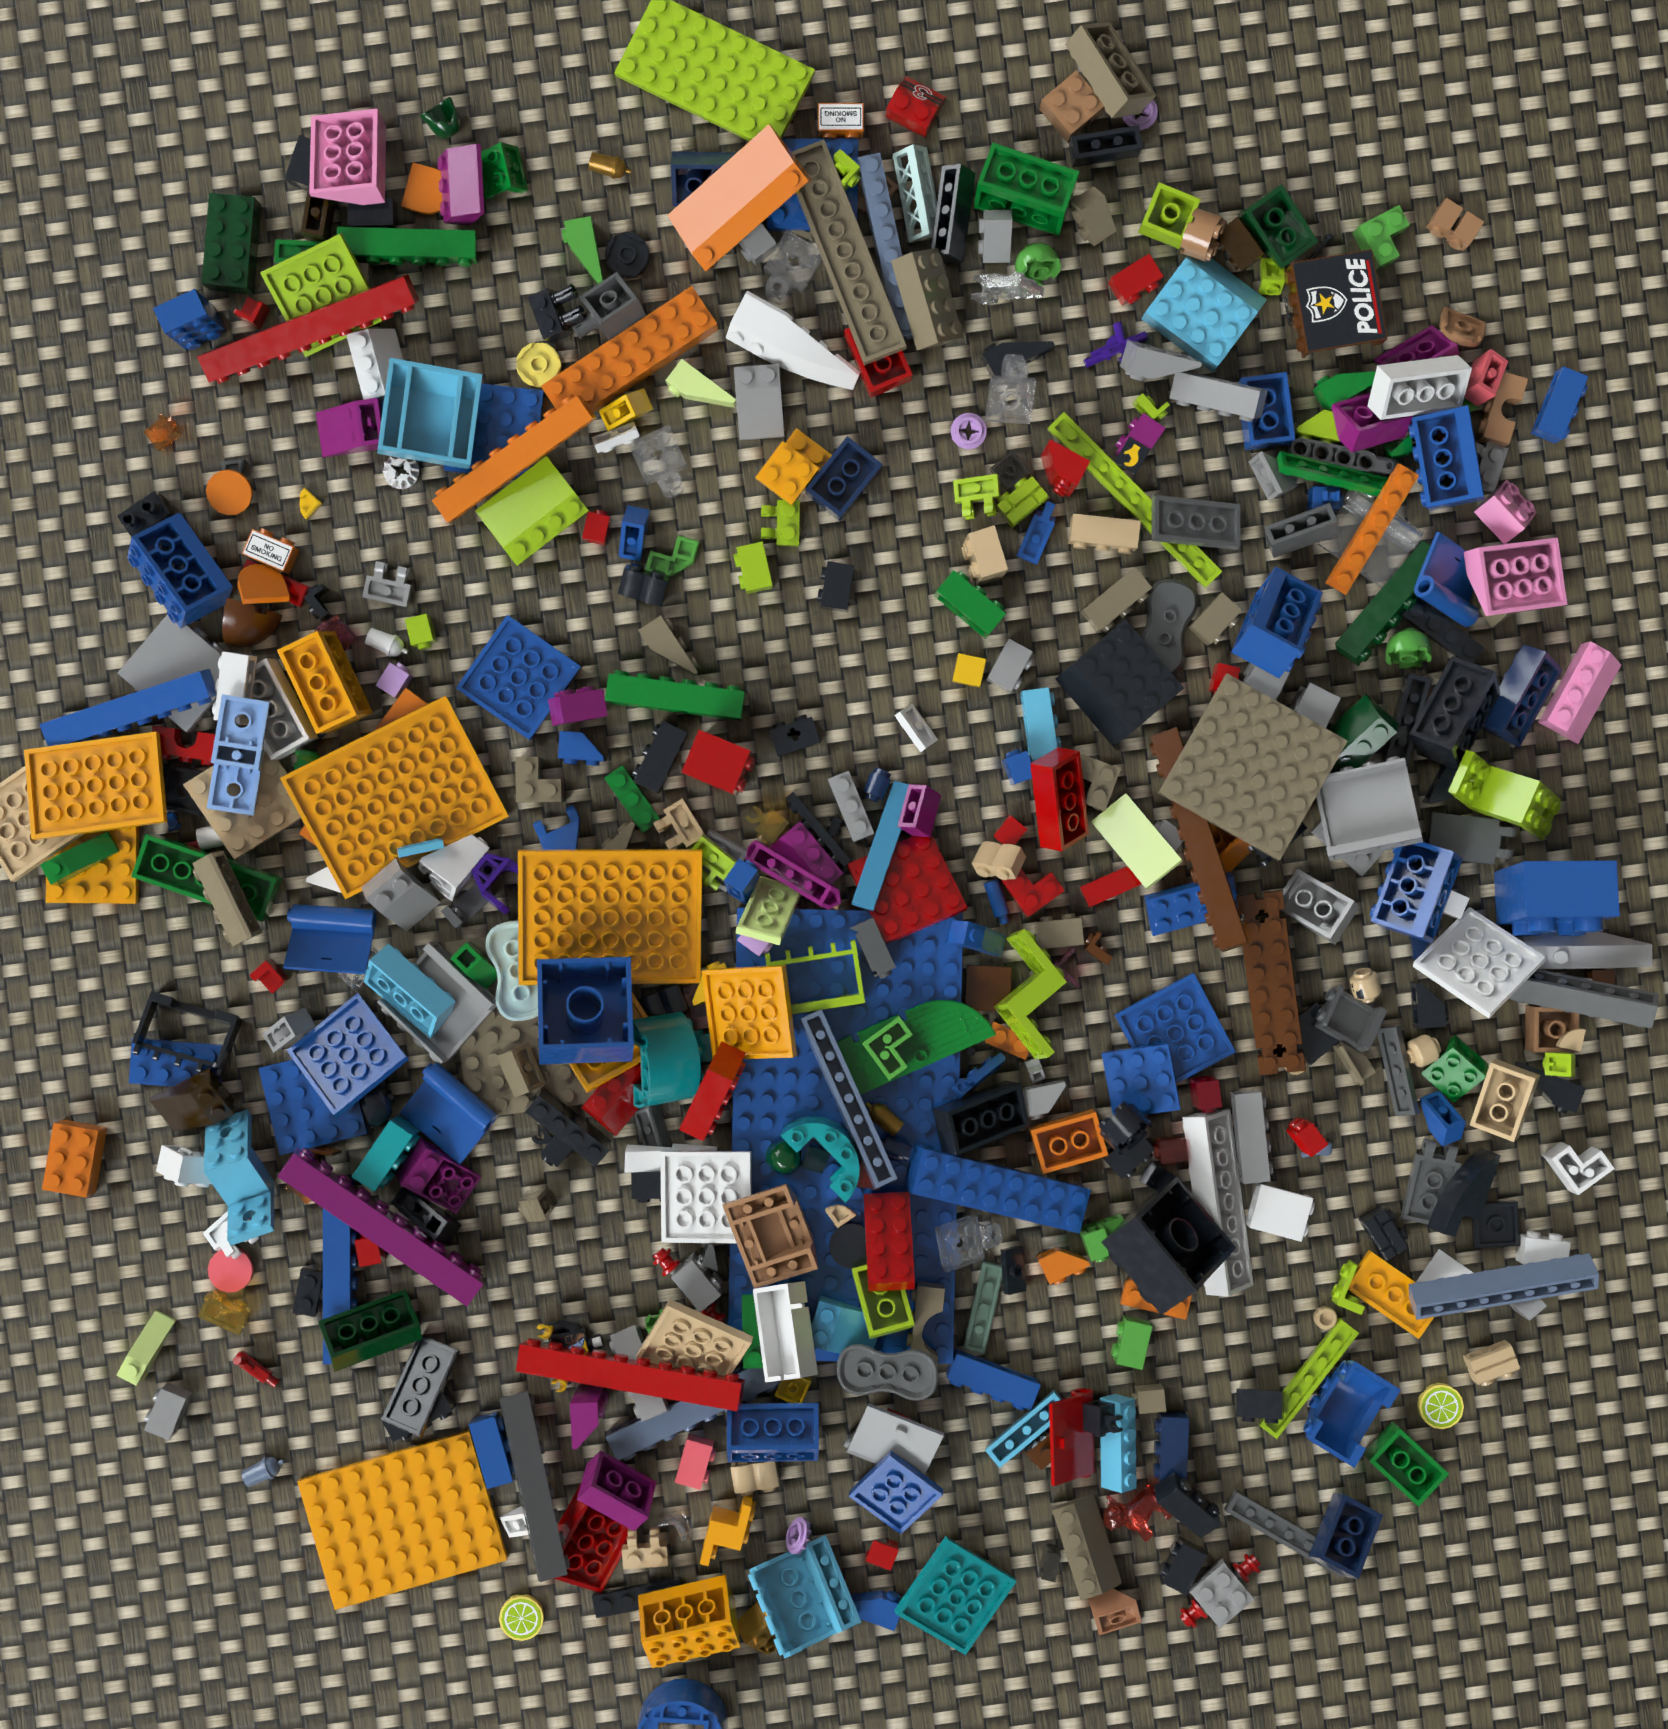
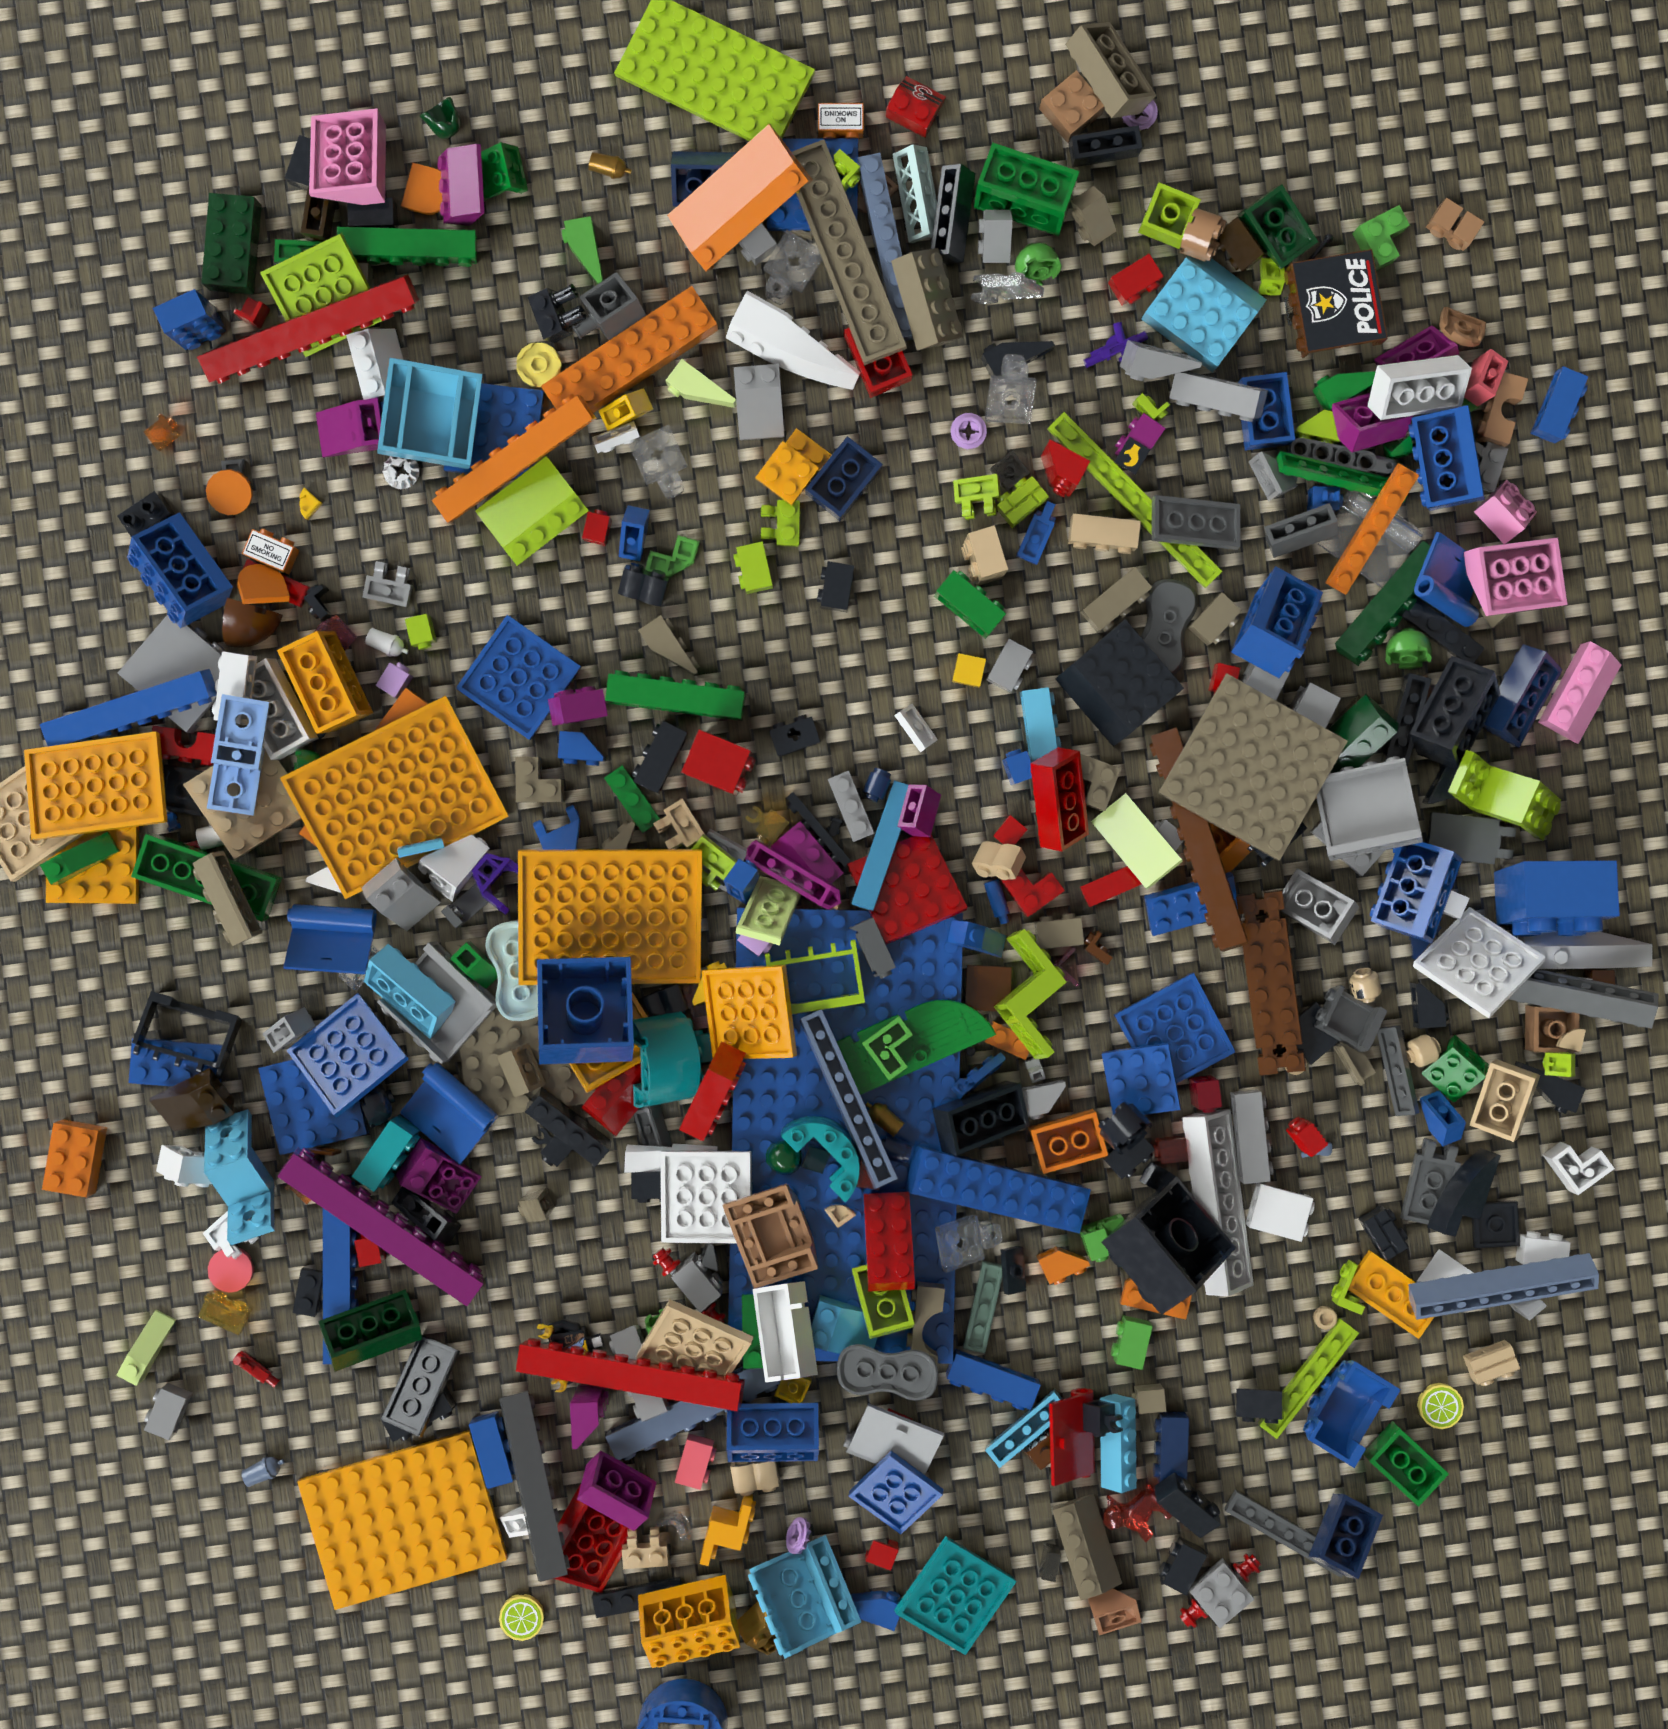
red panel [249,959,289,993] -> none
black tile [605,232,650,279] -> none
black tile [829,1223,867,1269] -> none

